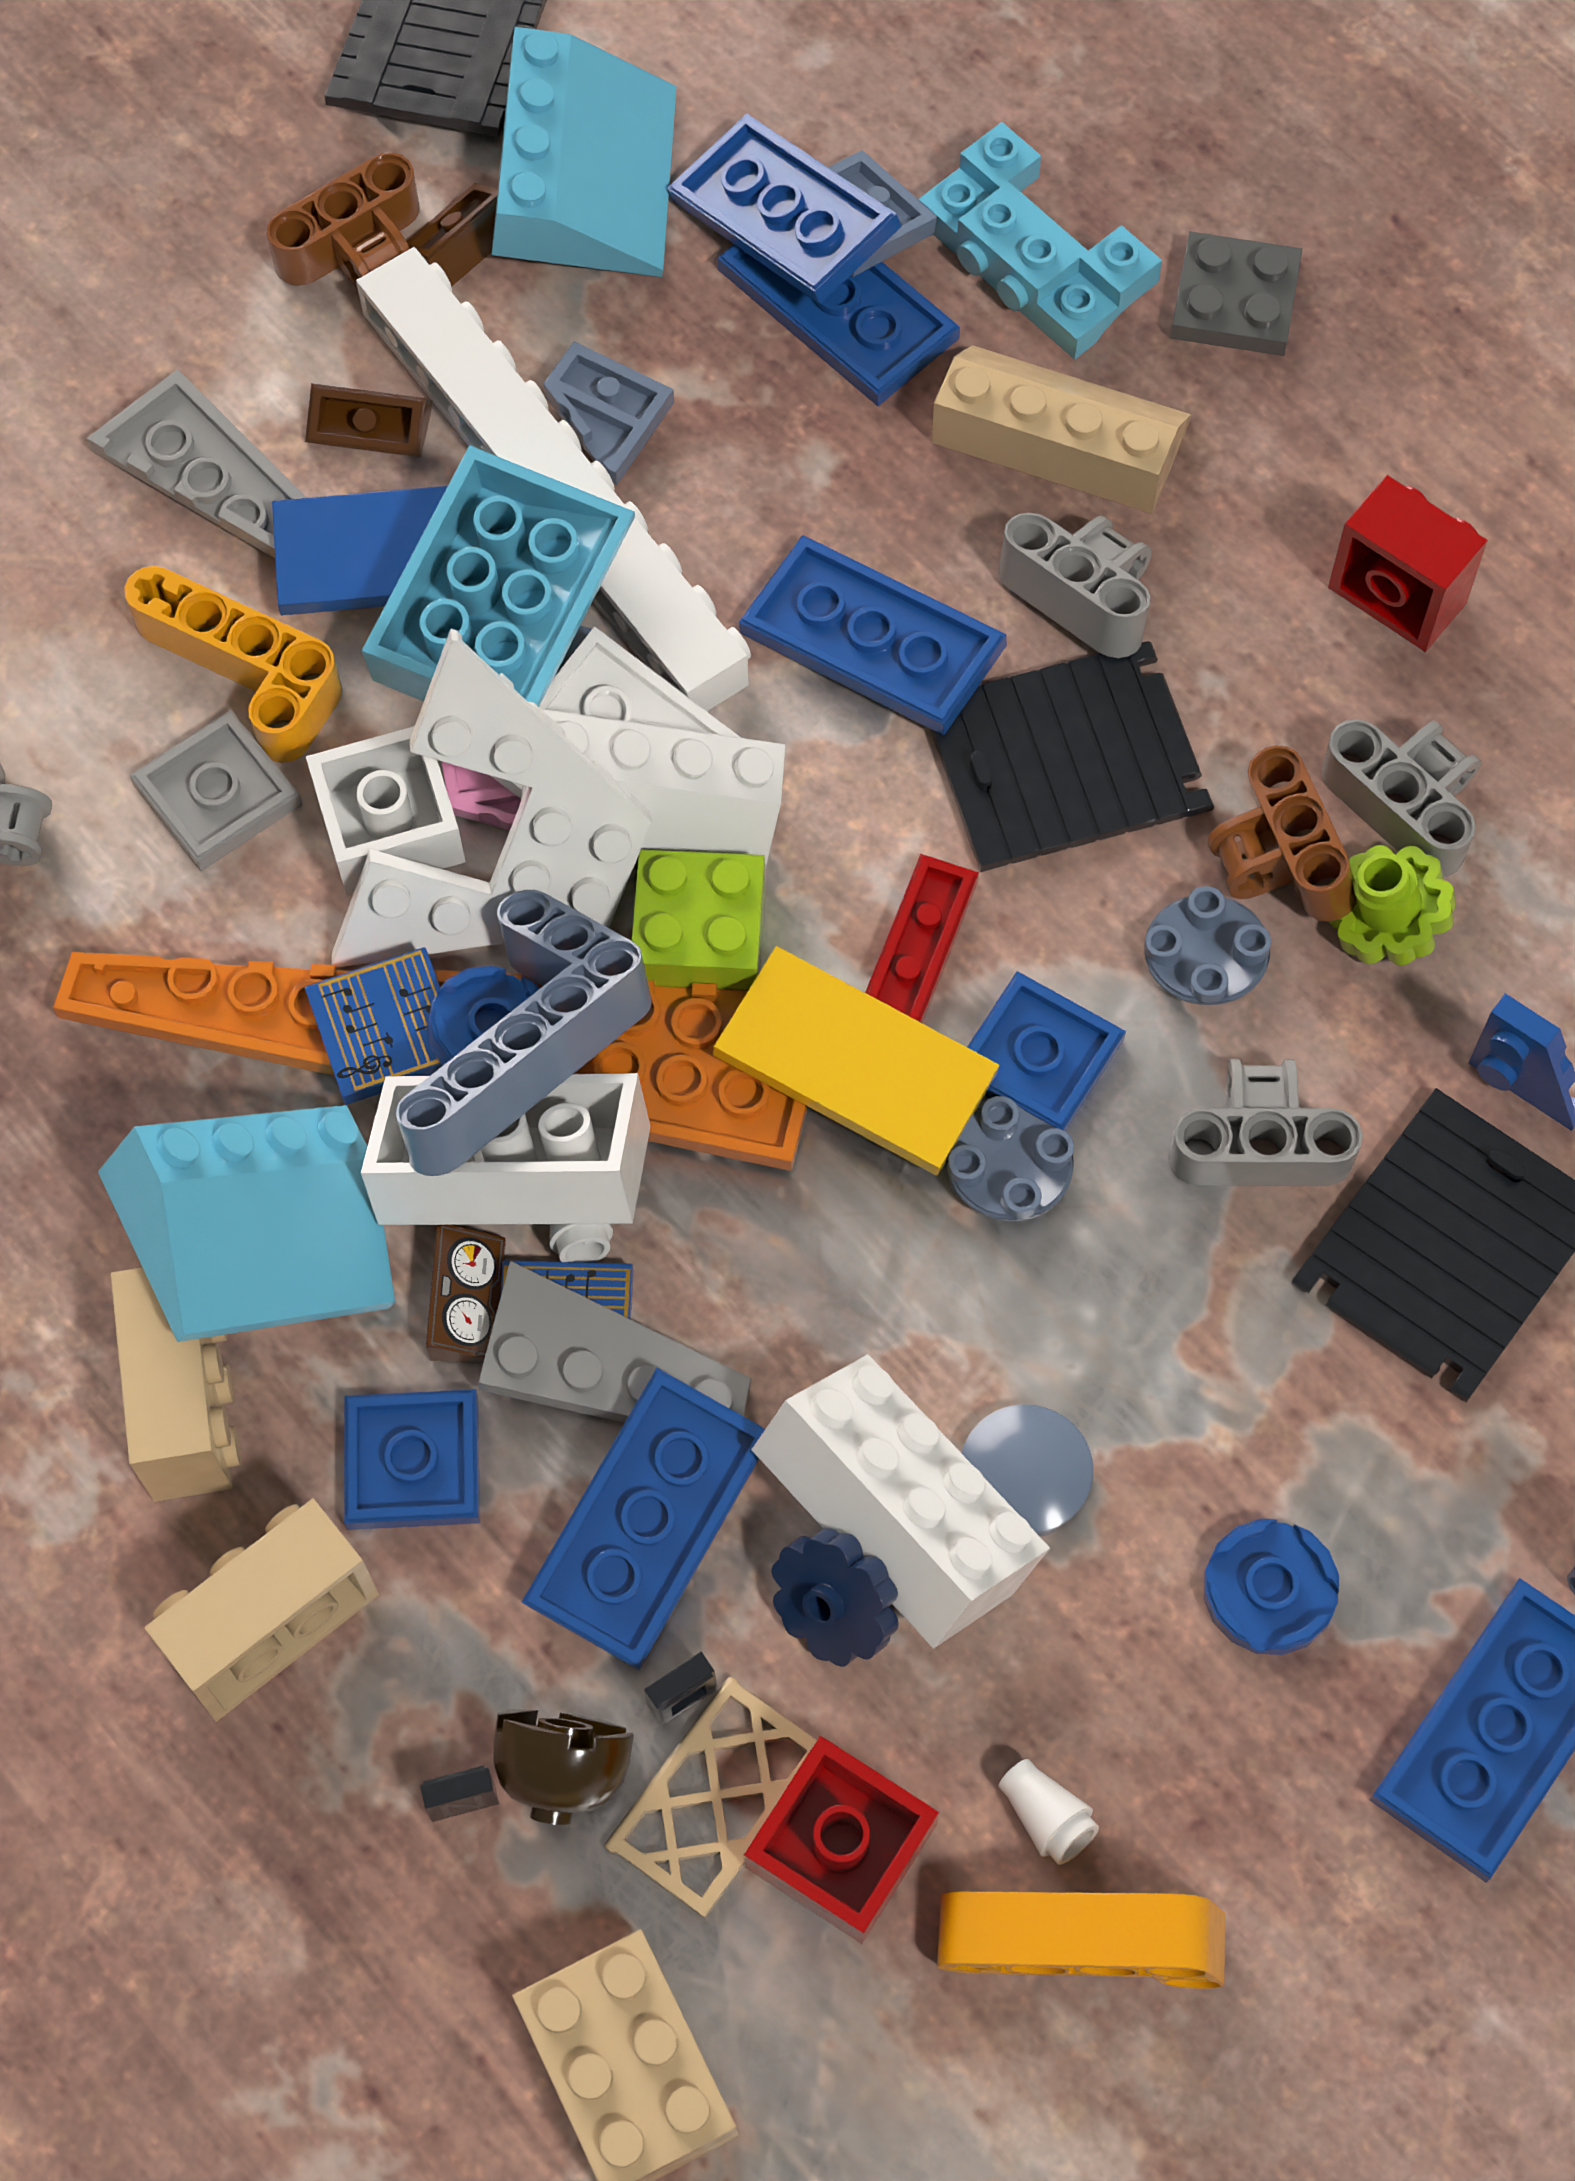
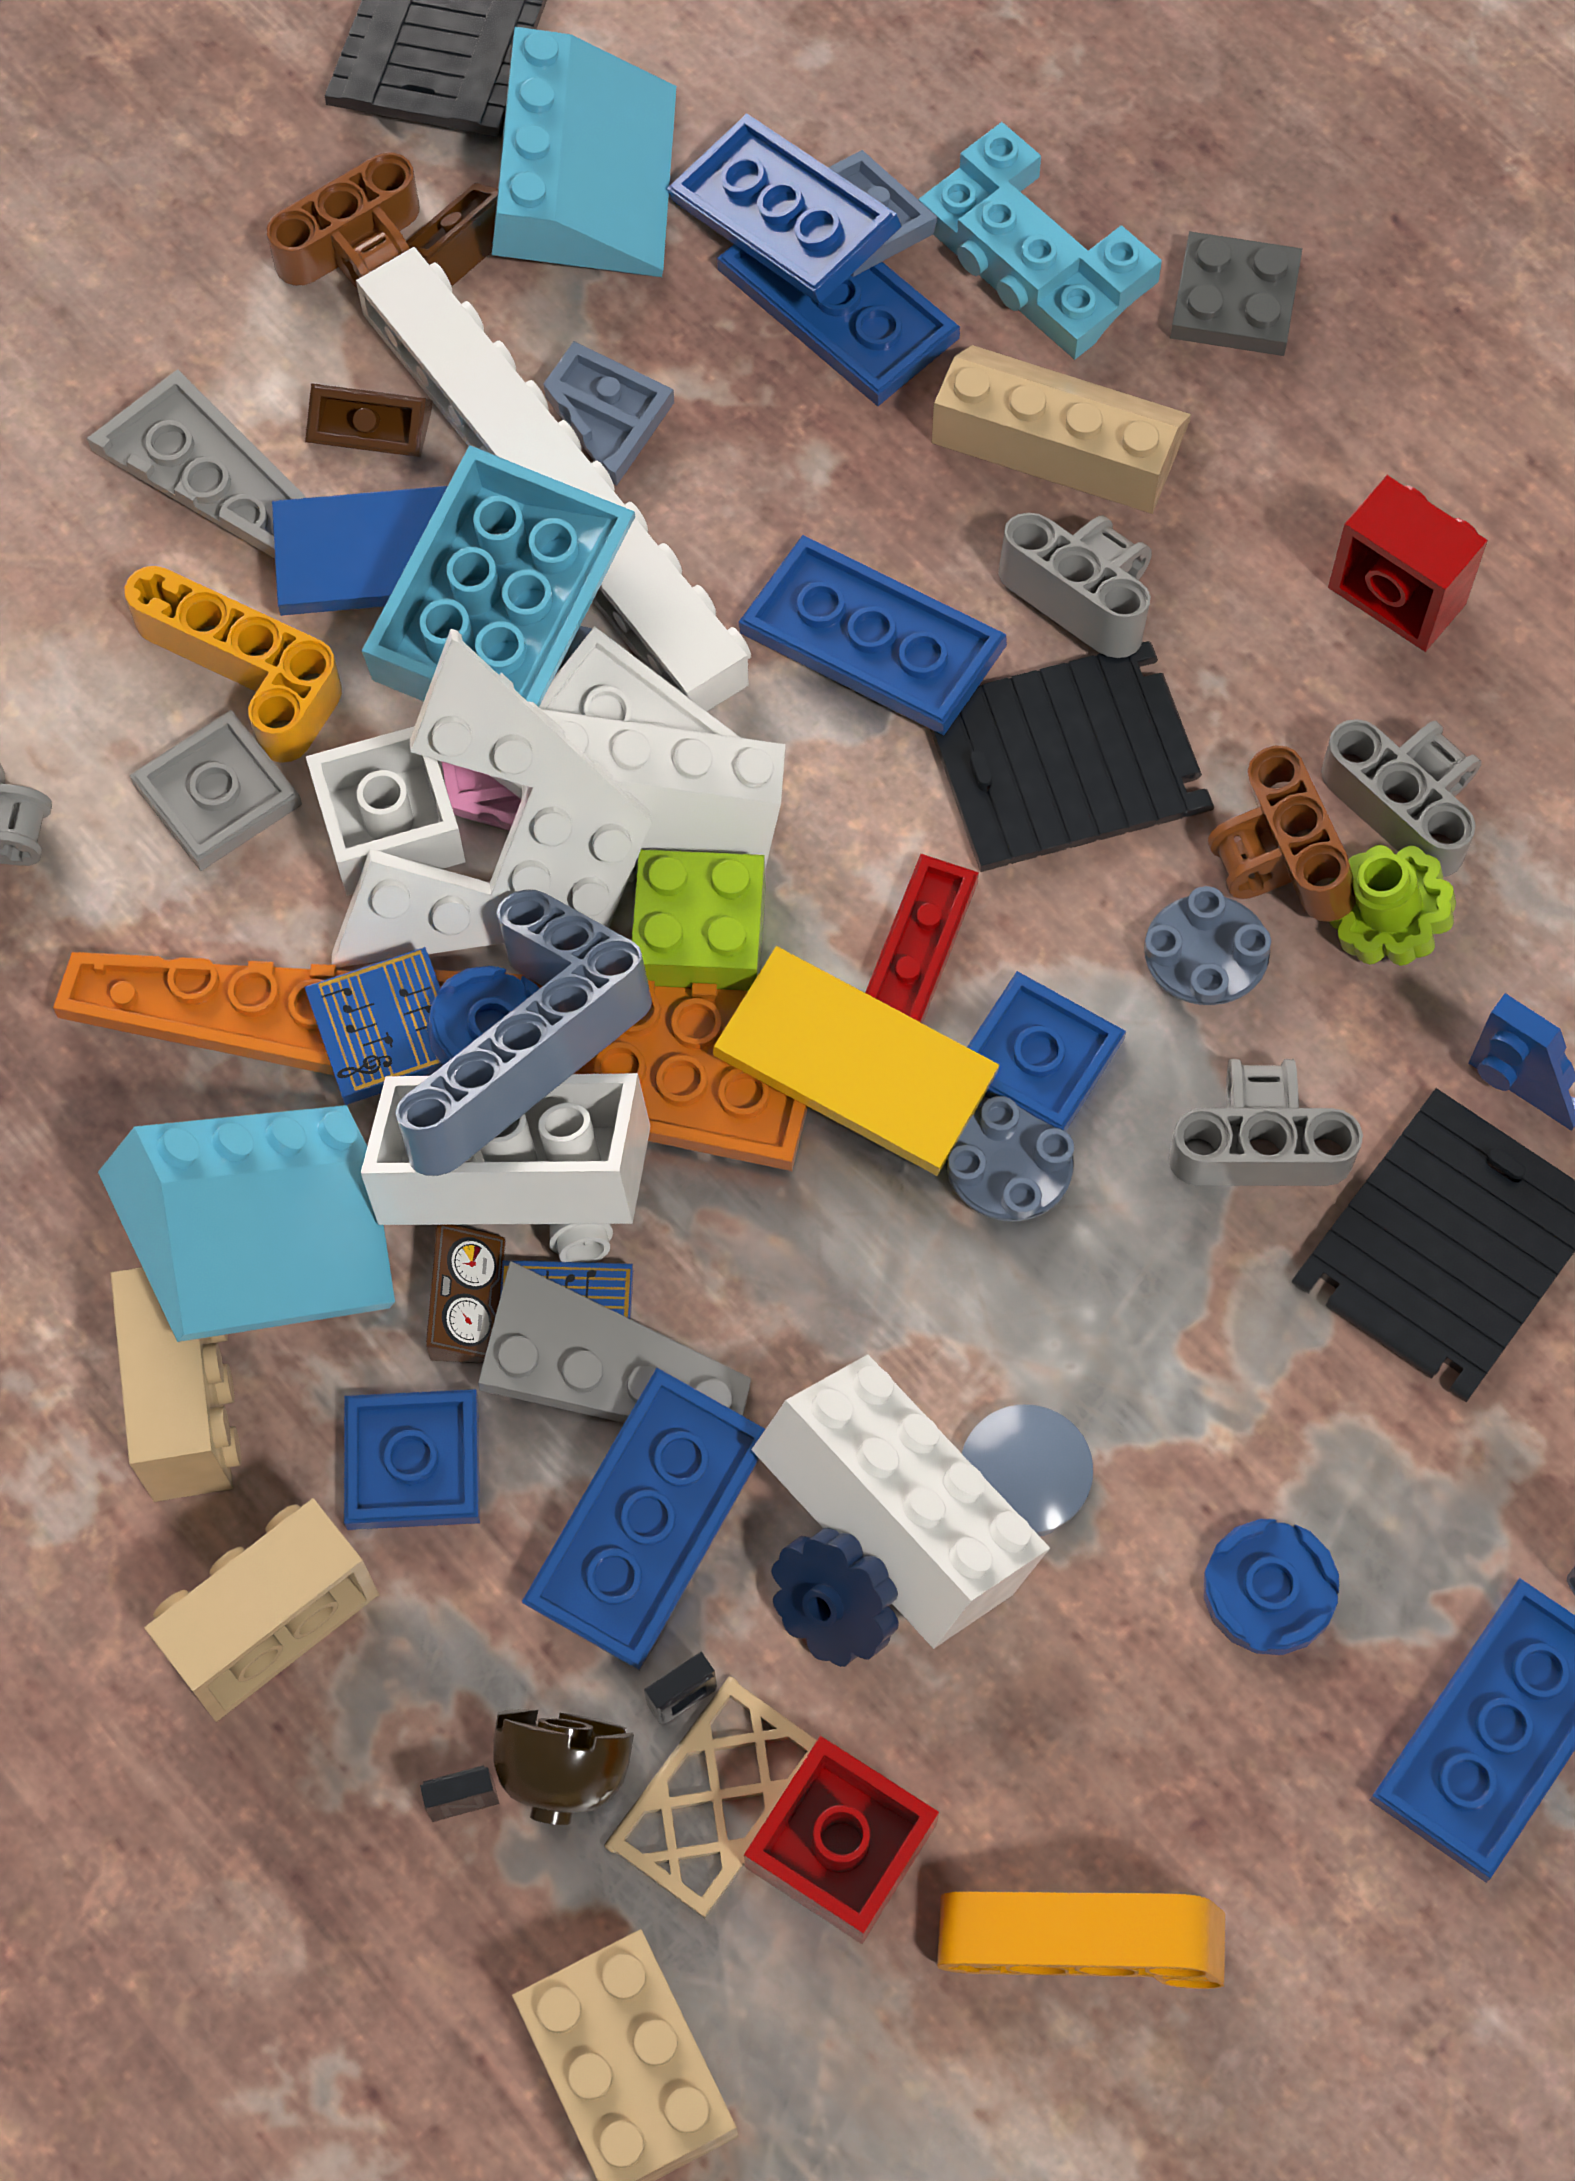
white cone [998,1759,1099,1865] -> none

